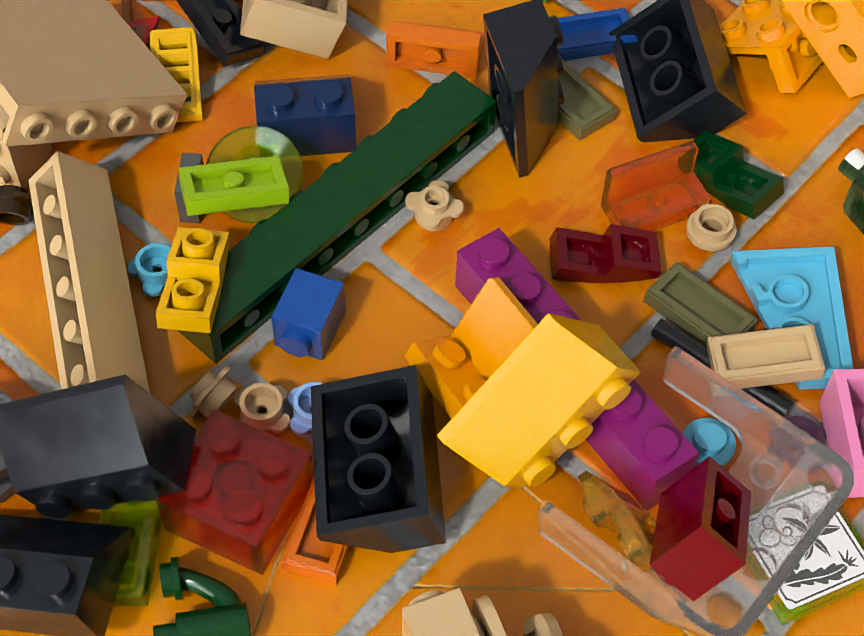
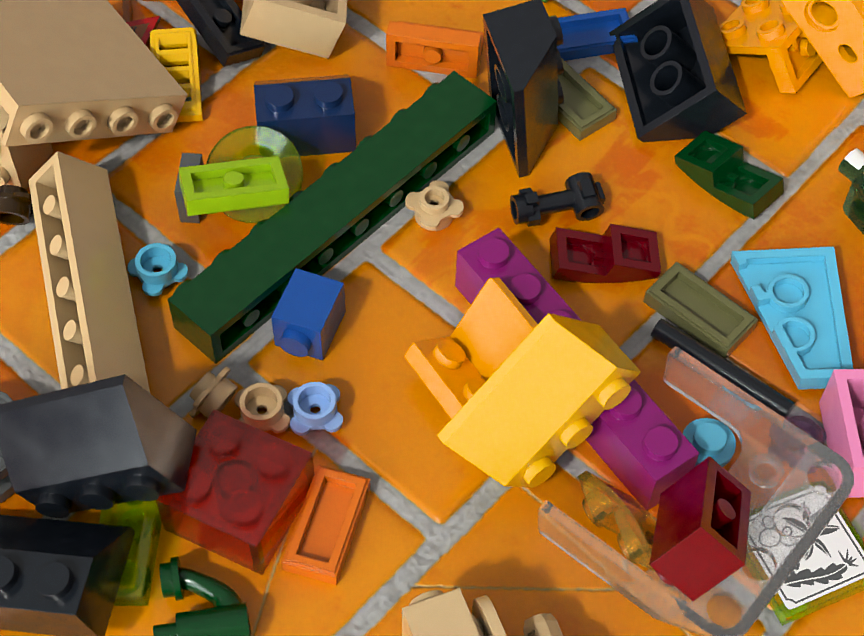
yellow slope [156,227,230,334] -> none
black slope [310,365,446,553] -> none
clear orange panel [601,141,712,231] -> none
tan plate [686,204,737,251] -> none
tan tile [707,324,825,392] -> none
none -> black bar [510,172,606,227]

